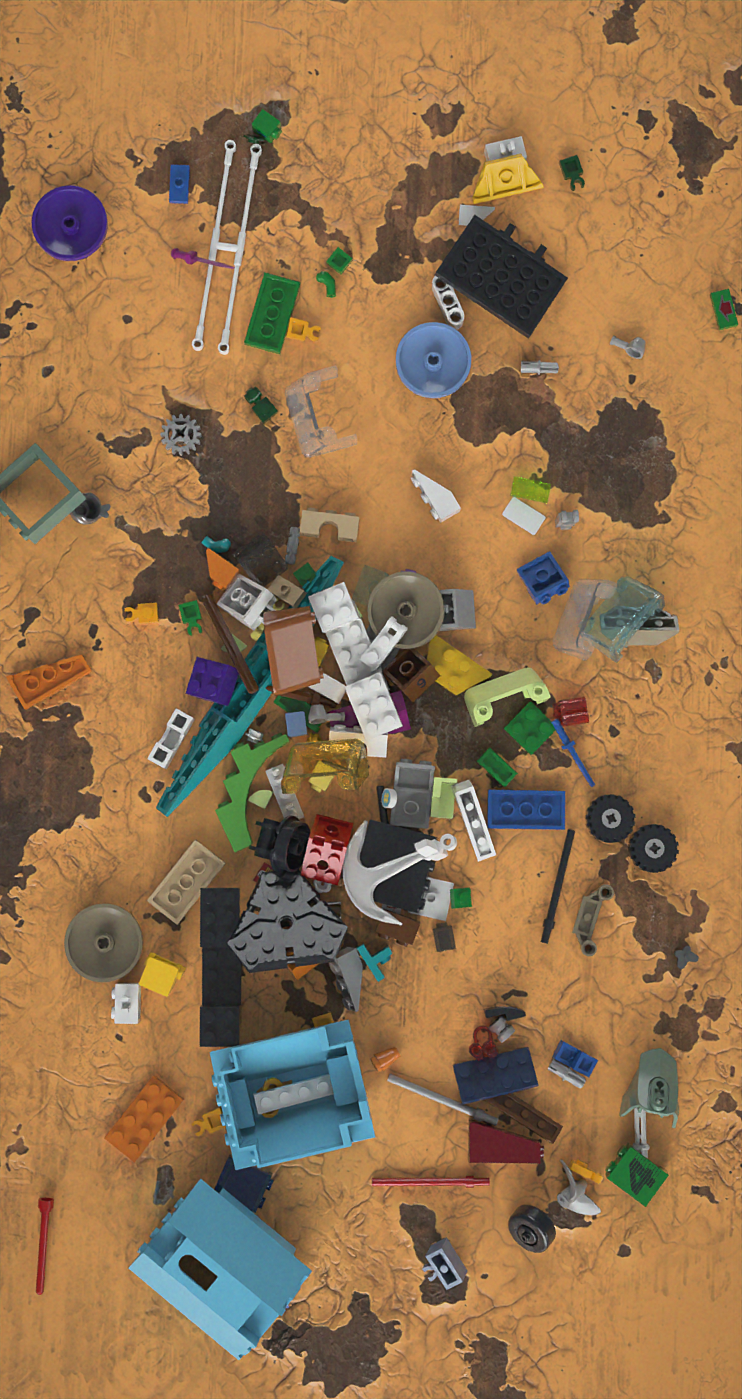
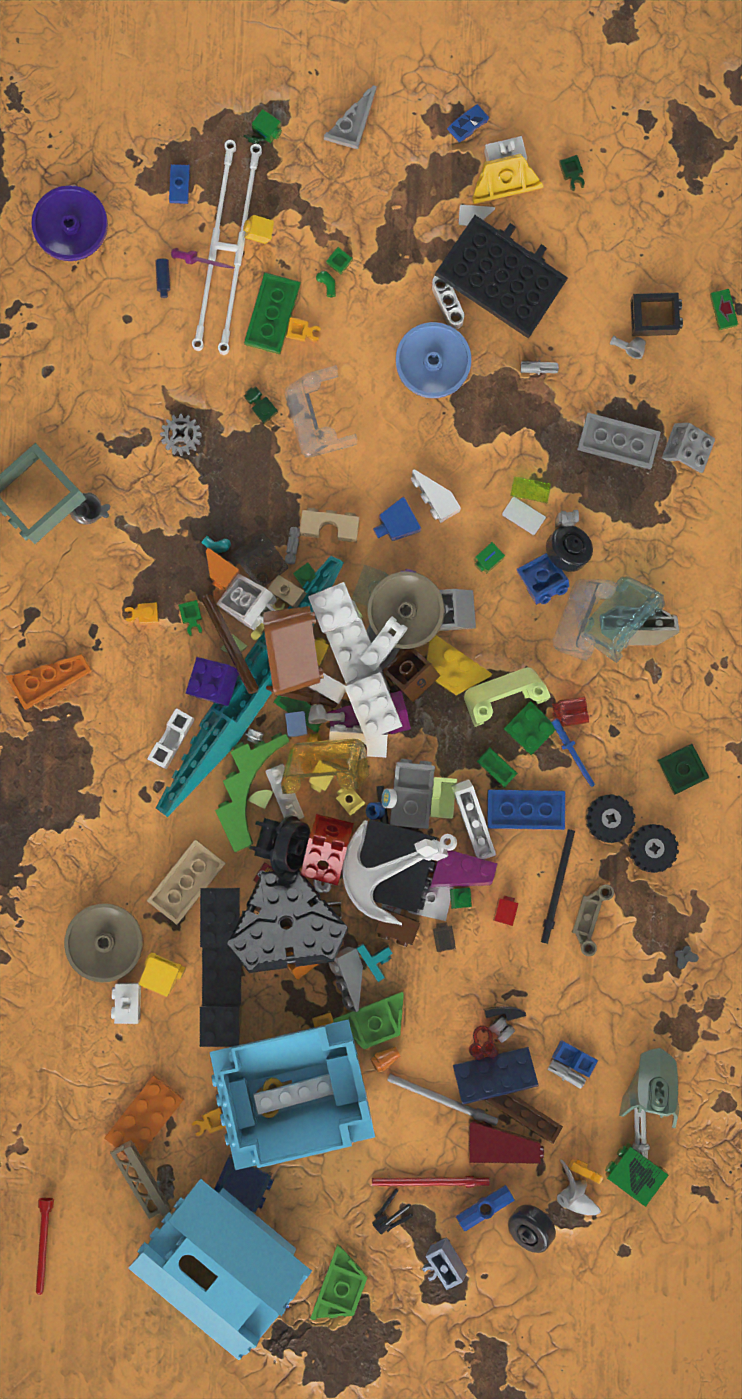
none -> dark tan fence [110,1140,170,1219]
none -> dark blue cylinder [155,259,171,298]
none -> yellow brick [243,215,274,244]
none -> bright green wing [310,1244,367,1320]
none -> light grey wing [324,85,377,149]
none -> bright green wing [333,991,404,1049]
none -> light yellow brick [336,786,365,816]
none -> blue bush [366,802,385,820]
none -> black plant [372,1189,413,1235]
none -> blue torso [373,497,421,541]
none -> magenta wedge [430,850,498,888]
none -> slope [447,104,489,143]
none -> blue piece [456,1185,515,1231]
none -> green brick [474,542,505,574]
none -> red brick [493,895,519,926]
none -> black wheel [546,526,593,572]
none -> light grey plate [577,413,661,469]
none -> black window [630,293,683,336]
none -> dark green tile [657,744,709,795]
none -> light grey bracket [662,423,715,473]

